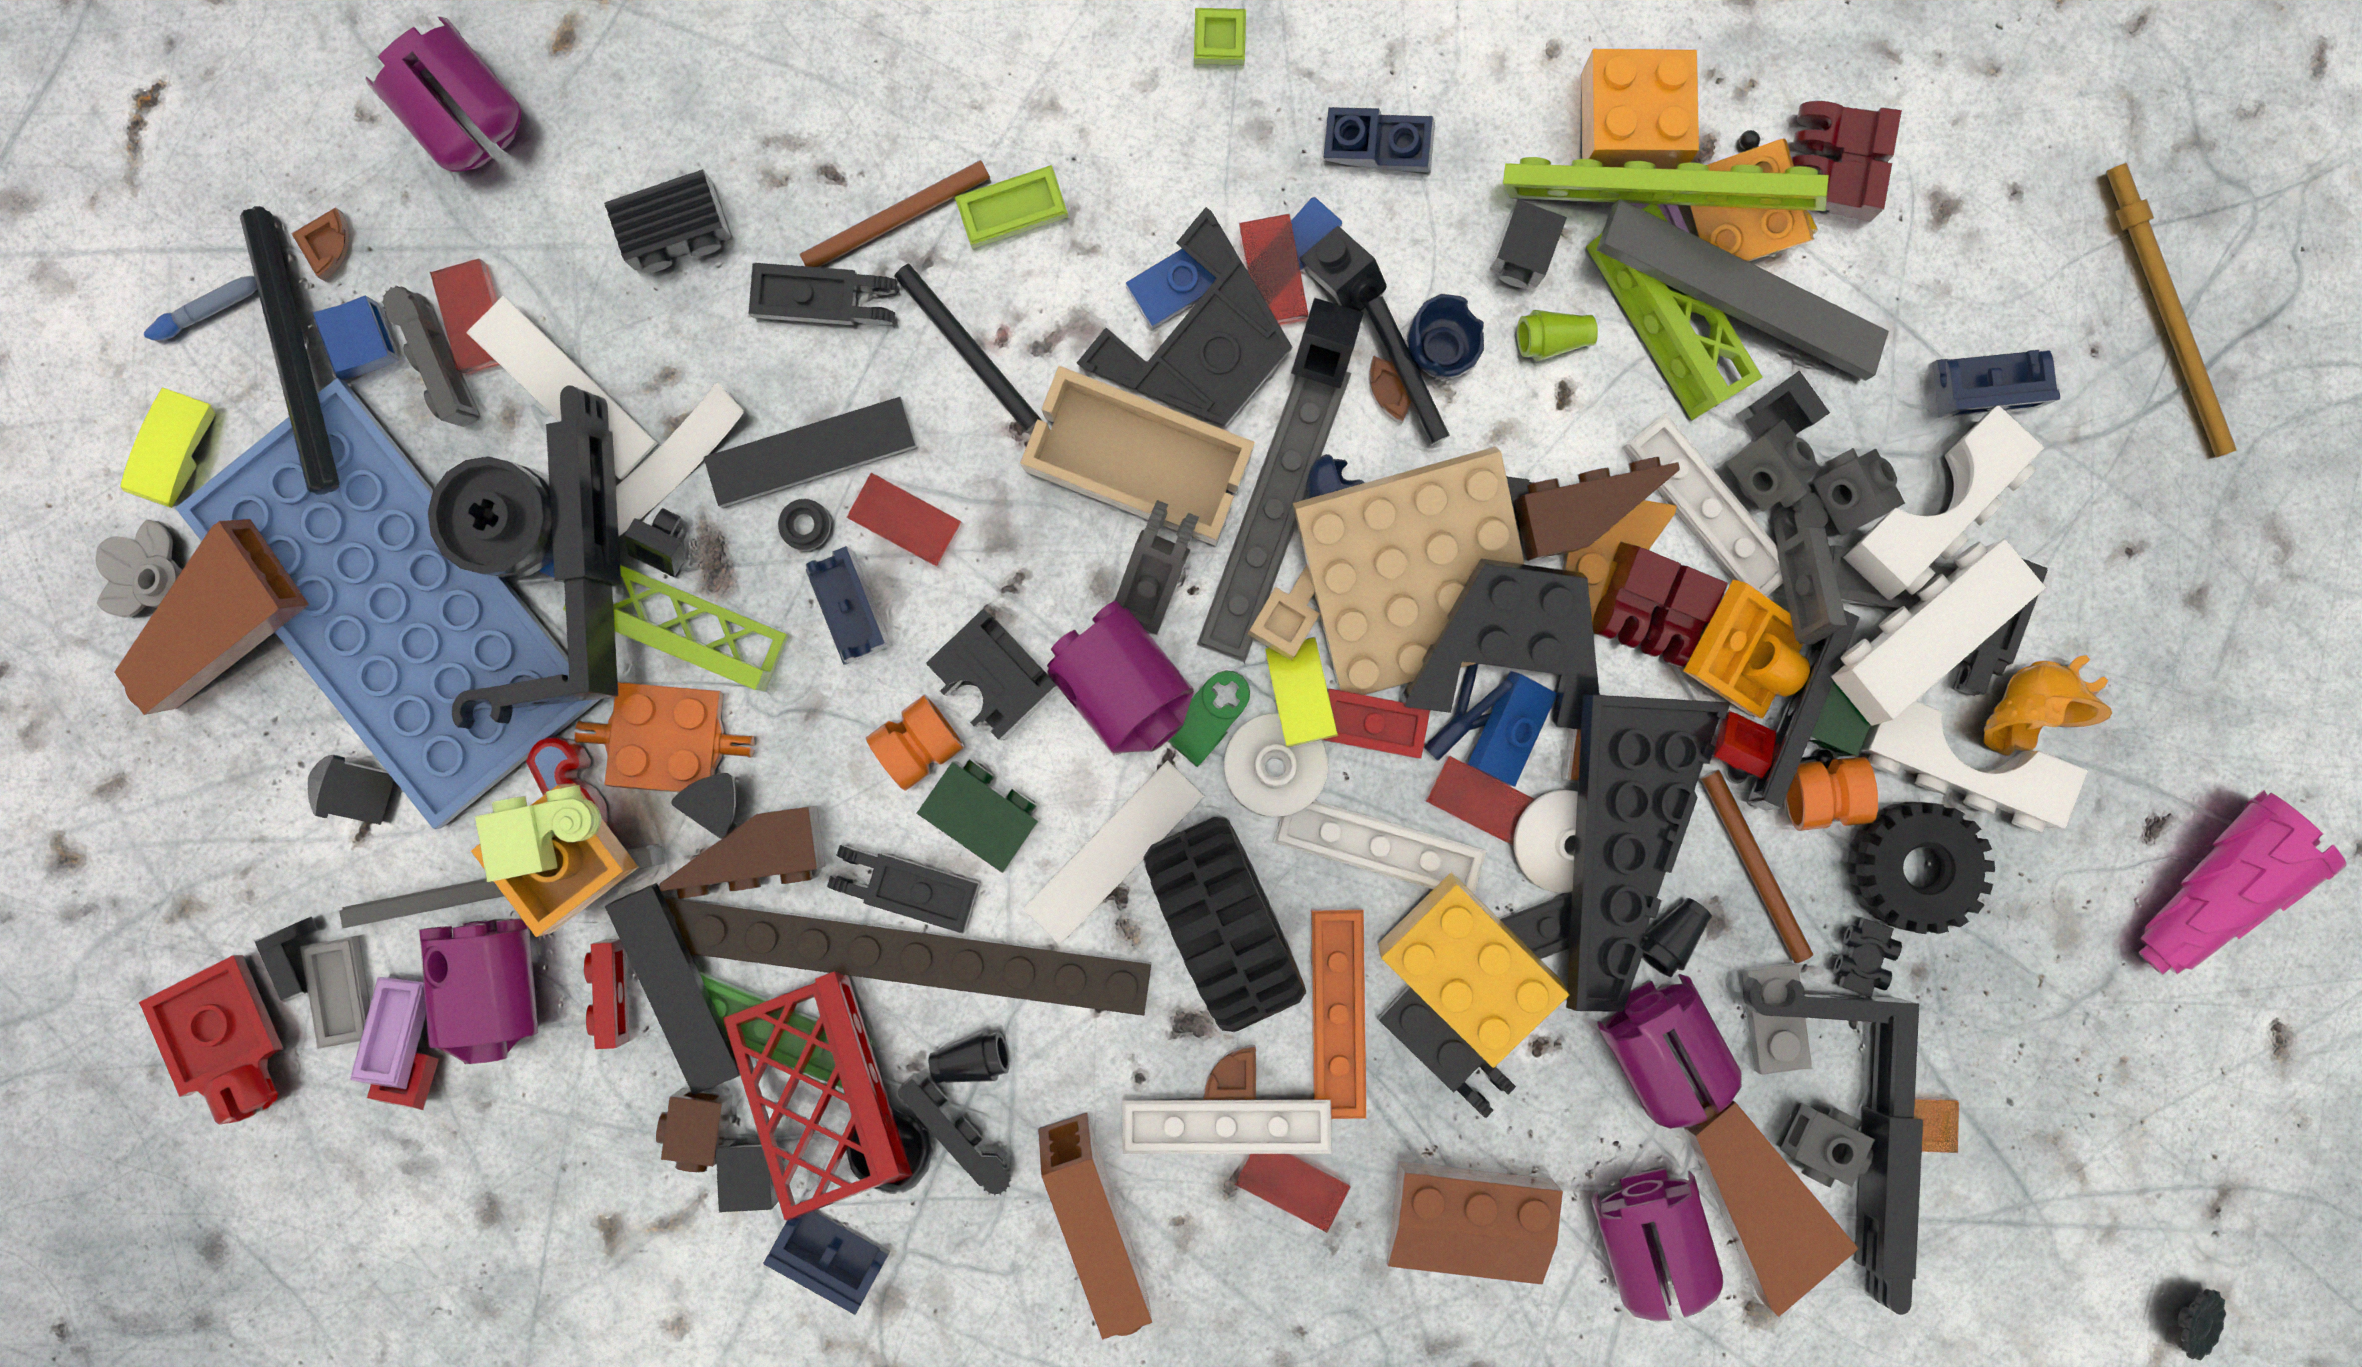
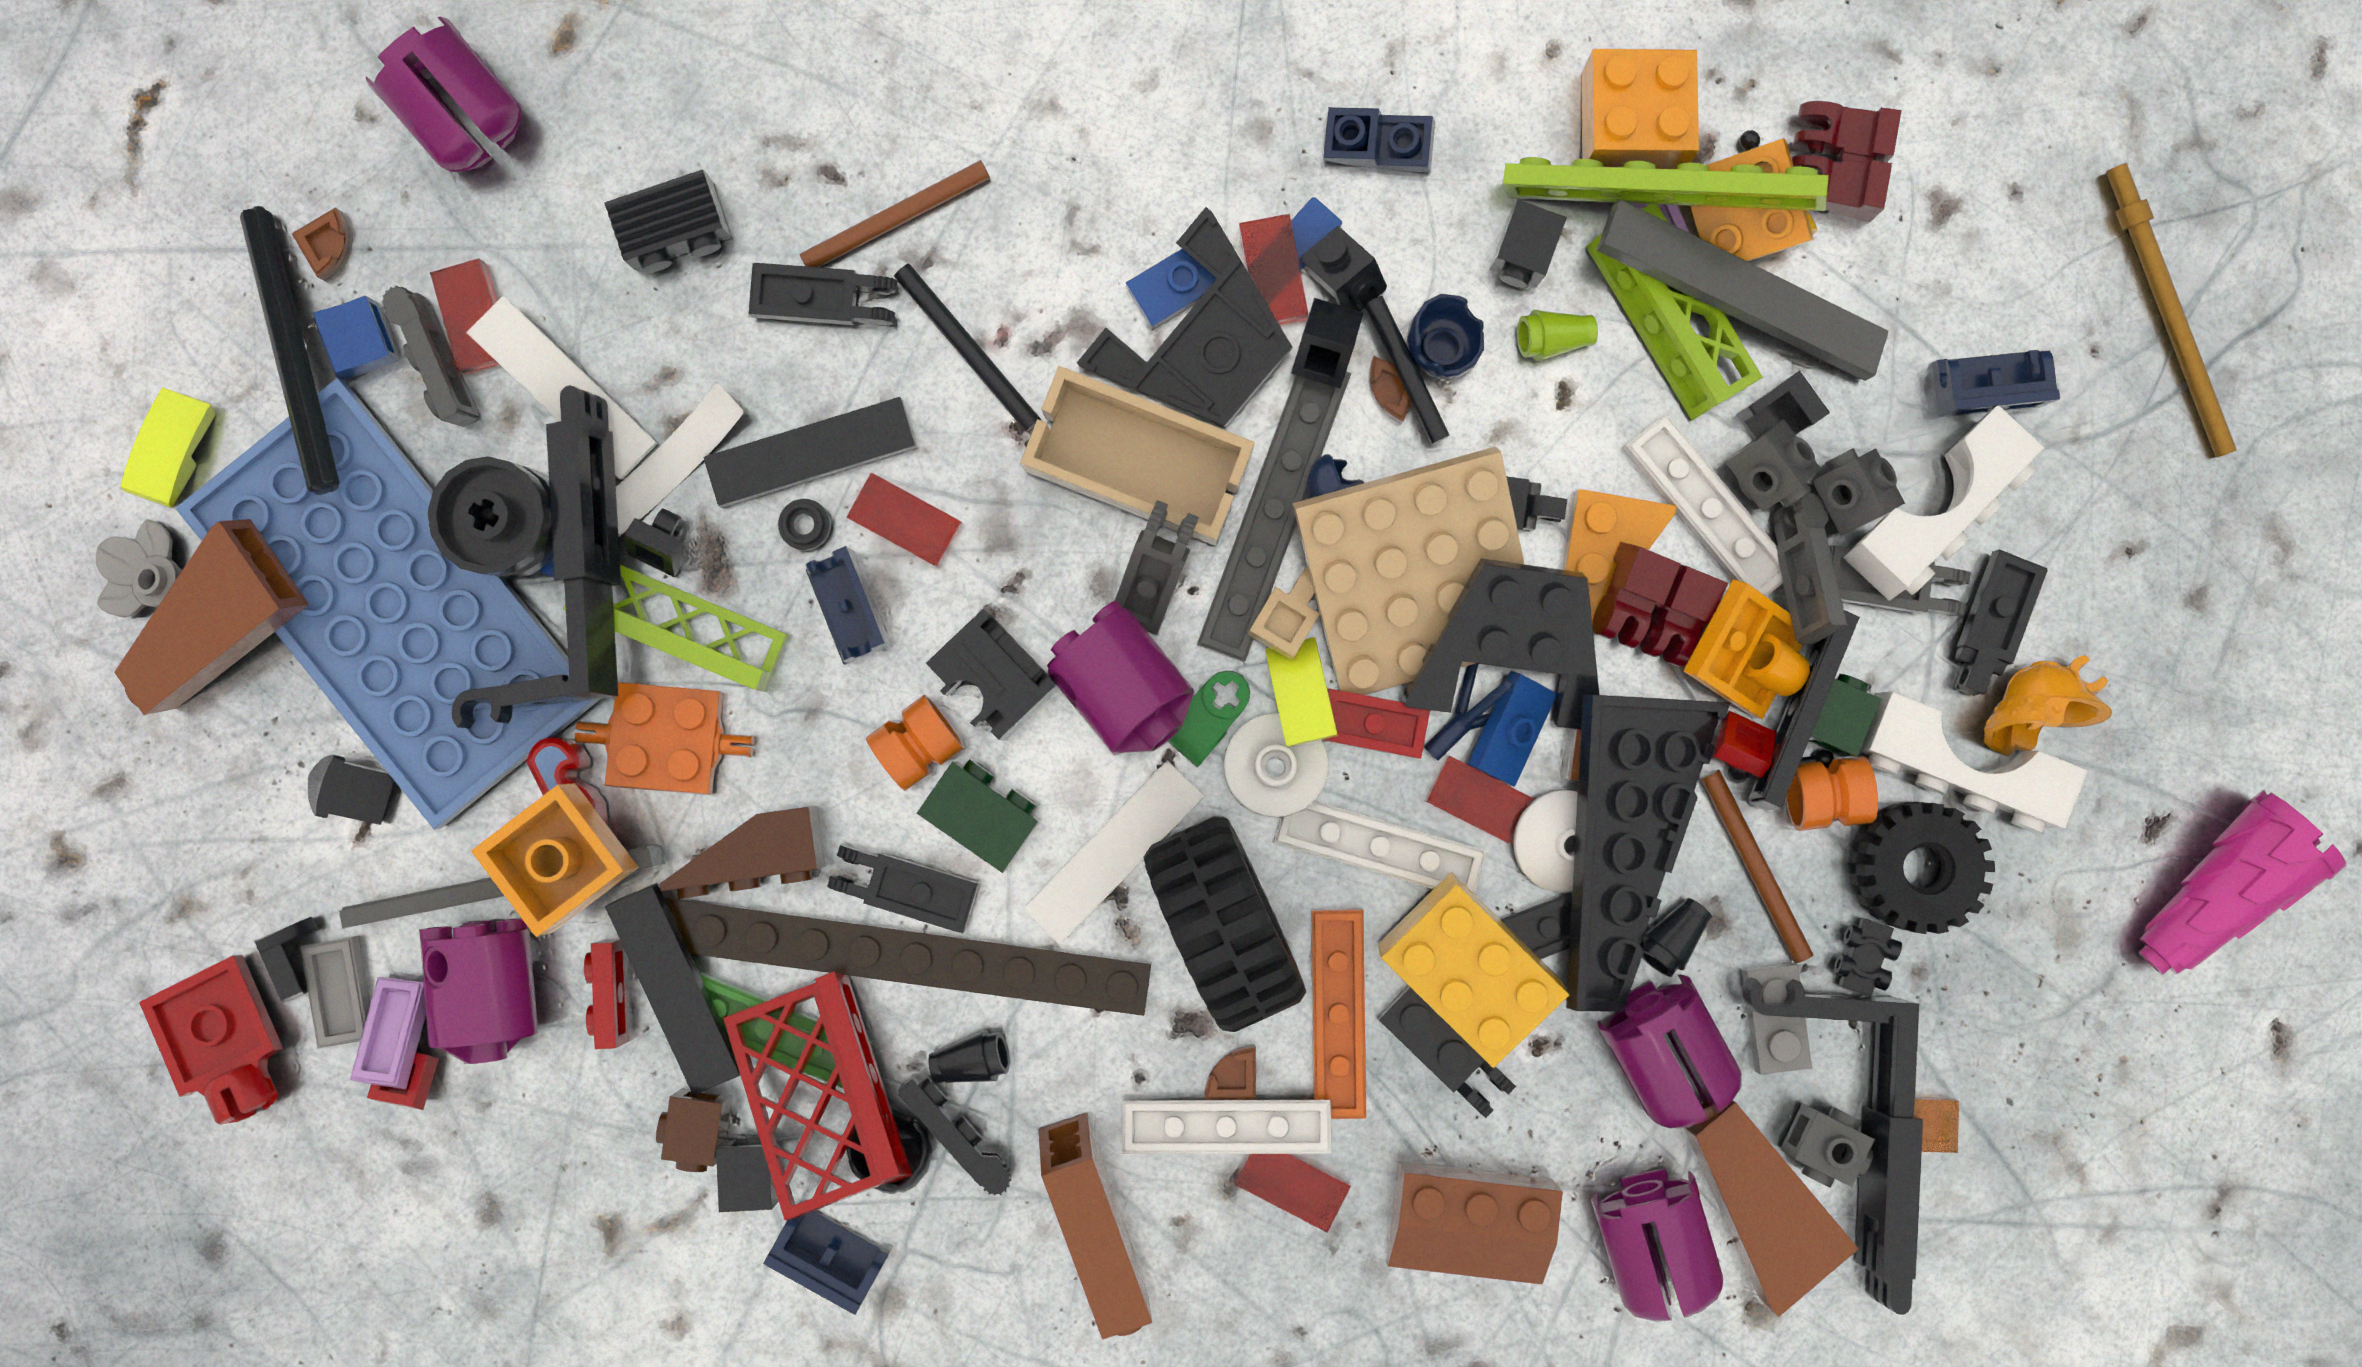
sand blue piece [144,276,257,341] -> none
yellowish green brick [475,785,601,882] -> none
black tile [671,773,738,839] -> none
lime tile [955,165,1069,249] -> none
lime tile [1194,8,1246,65] -> none
reddish brown slope [1514,457,1680,561] -> none
white brick [1831,539,2046,726] -> none
black piece [2178,1289,2226,1361] -> none

